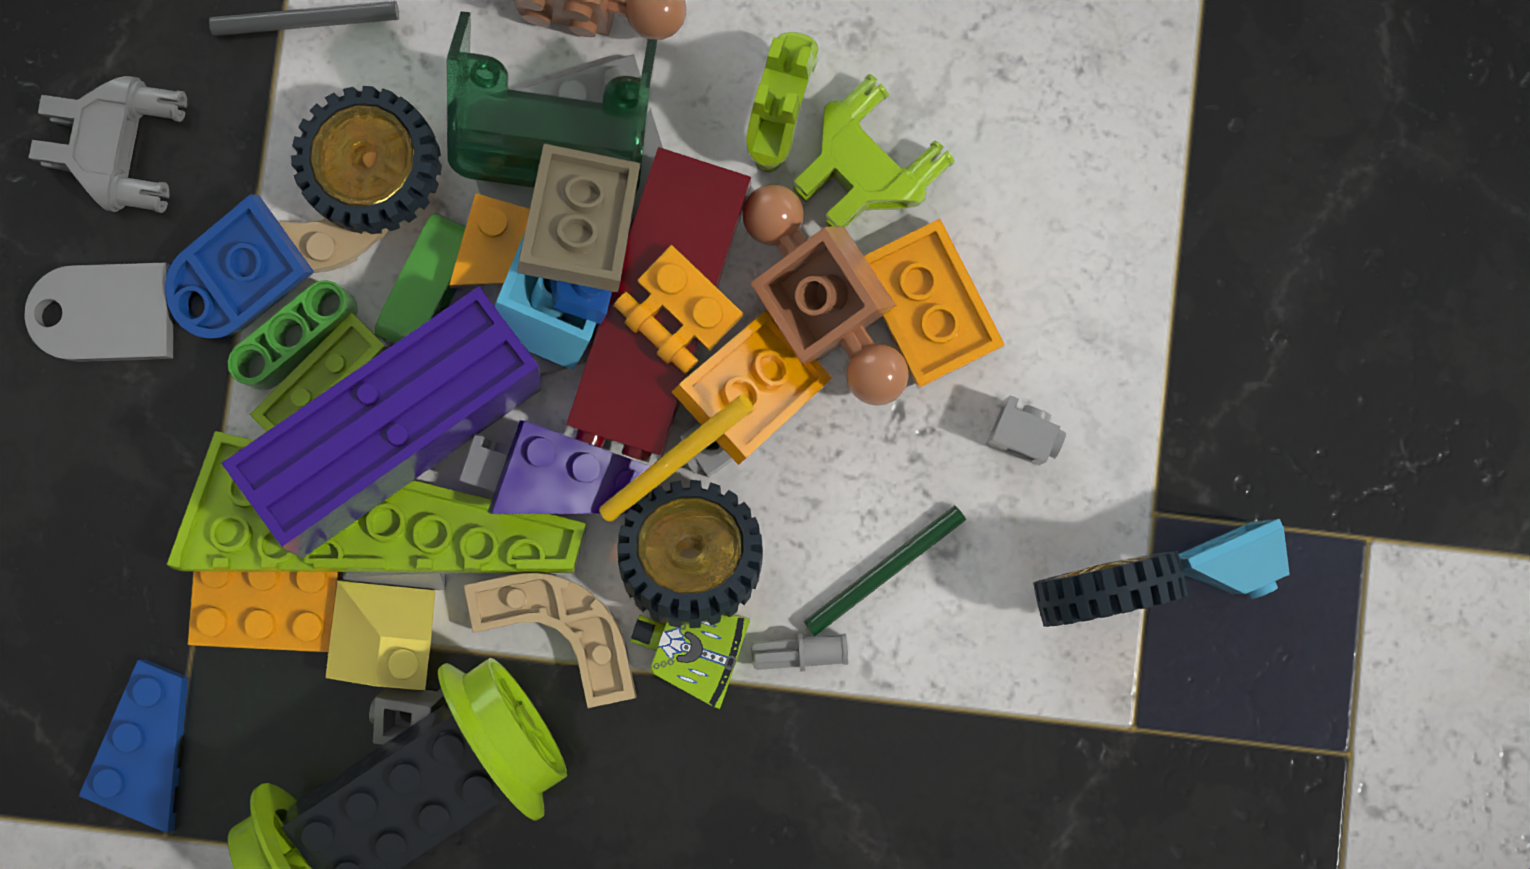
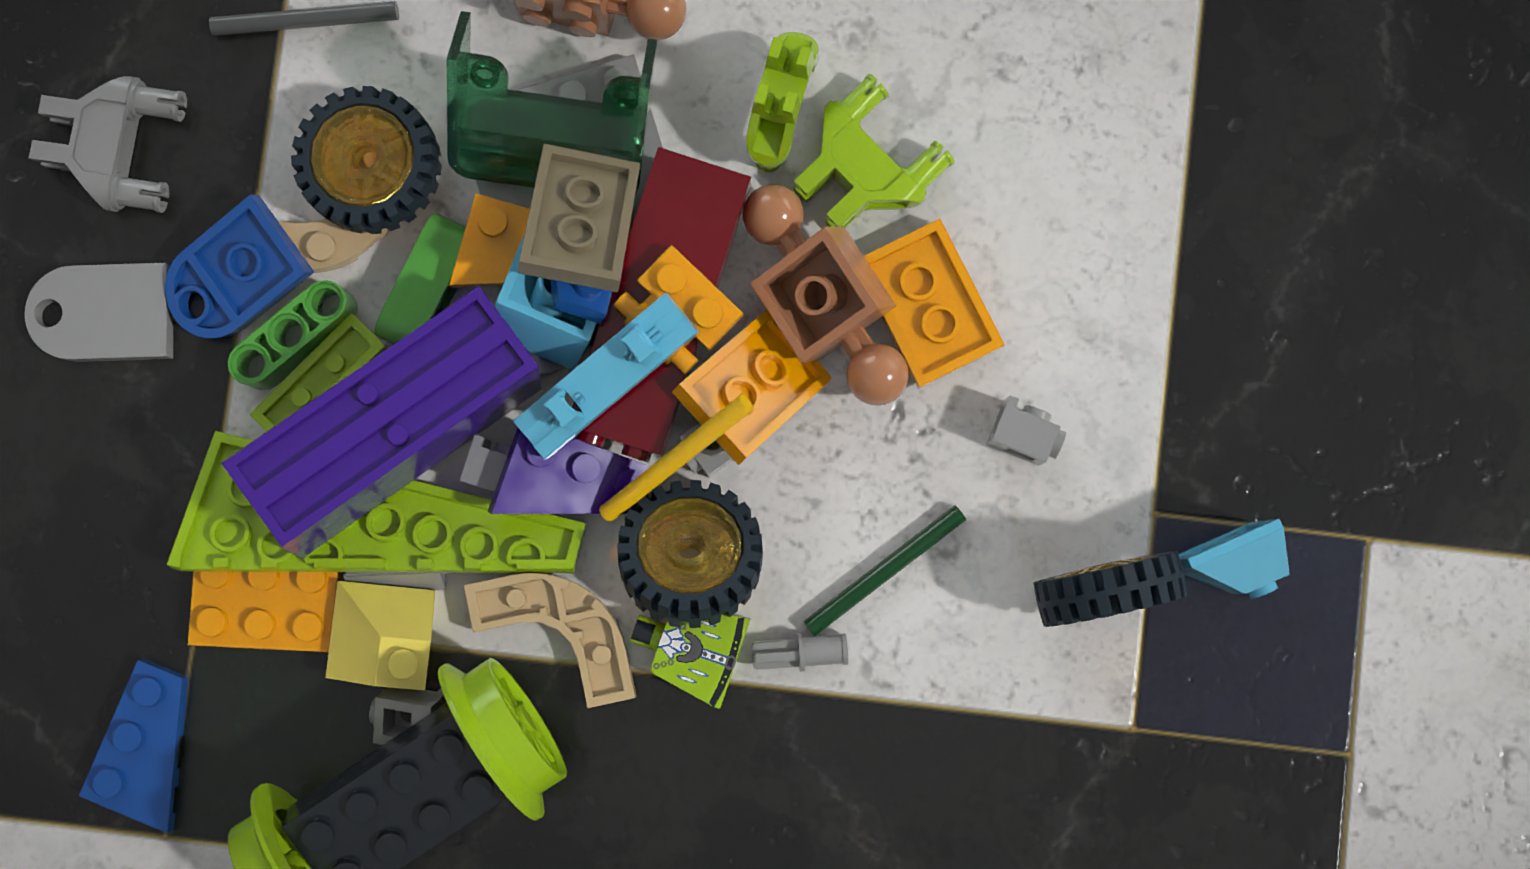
none -> medium azure hinge [513,293,699,460]

